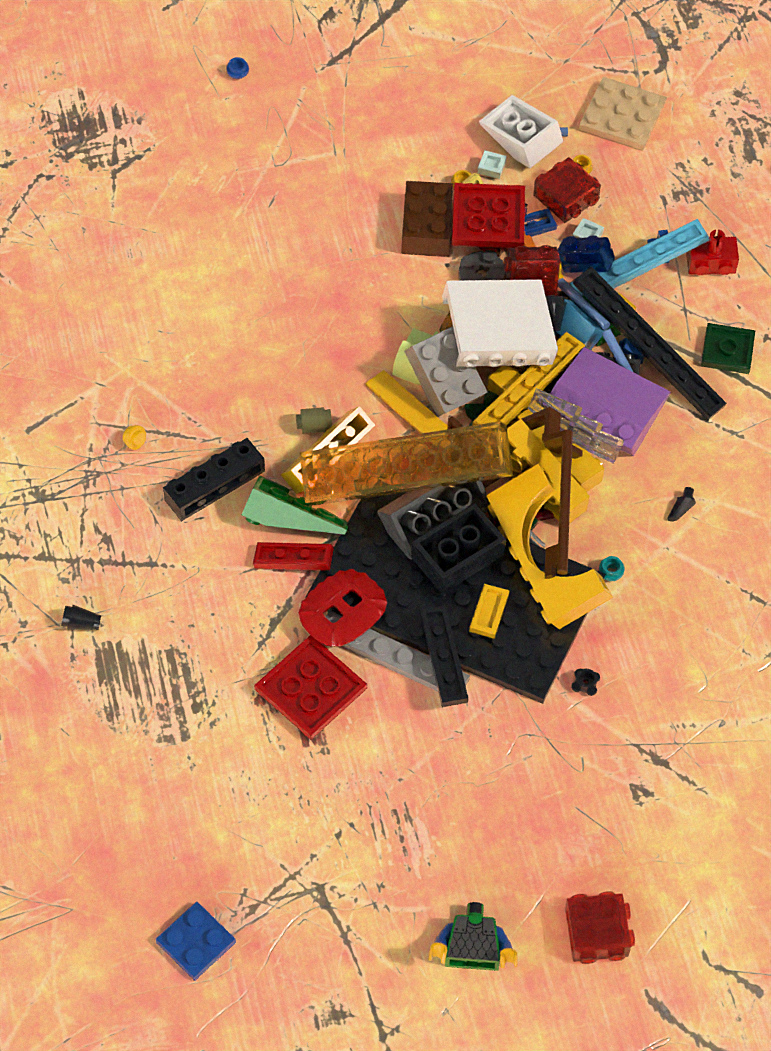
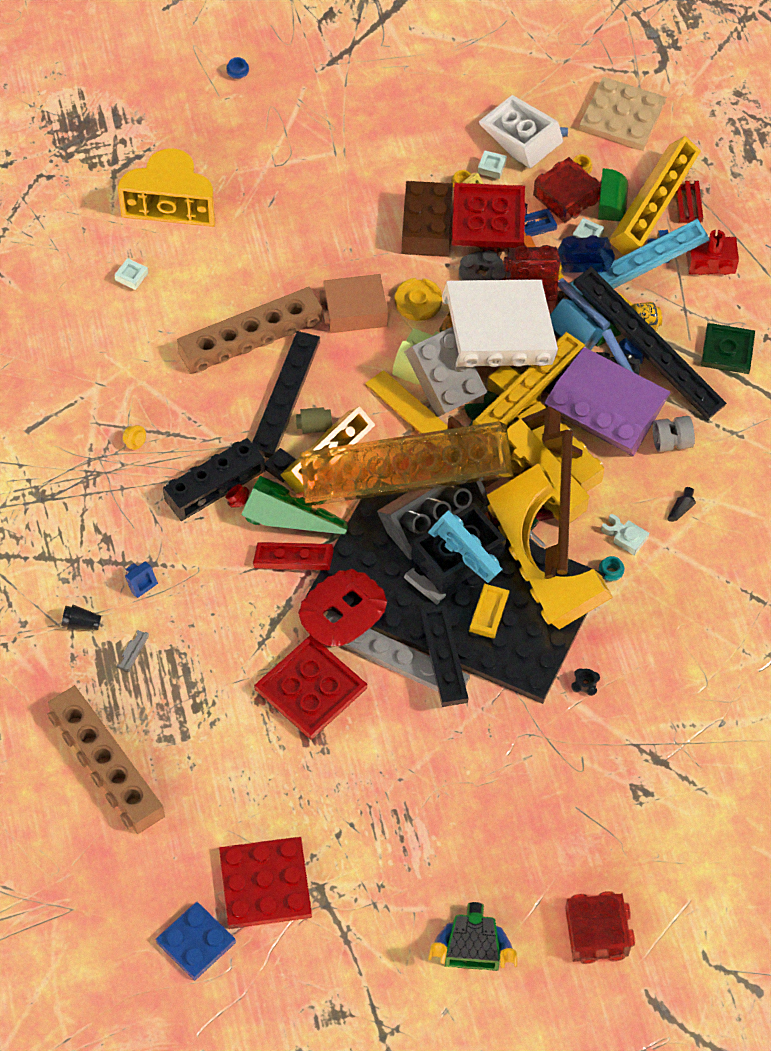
clear slope [528,388,624,464] -> none
black cone [545,295,567,331] -> none
none -> medium nougat brick [47,685,165,835]
none -> light aqua plate [115,258,148,290]
none -> light grey piece [117,630,149,672]
none -> yellow brick [118,148,216,227]
none -> blue tile [125,561,158,598]
none -> medium nougat brick [177,286,322,375]
none -> red plate [219,836,312,929]
none -> red plate [225,484,250,508]
none -> black plate [252,331,320,458]
none -> black plate [265,448,296,483]
none -> nougat brick [319,274,388,333]
none -> yellow tile [394,278,442,321]
none -> light grey piece [404,568,446,605]
none -> medium azure wing [428,510,502,583]
none -> green brick [598,168,628,221]
none -> light aqua plate [601,514,650,556]
none -> yellow brick [608,136,701,255]
none -> yellow head [631,302,662,331]
none -> light grey wheel [652,415,695,452]
none -> red tile [676,181,703,223]

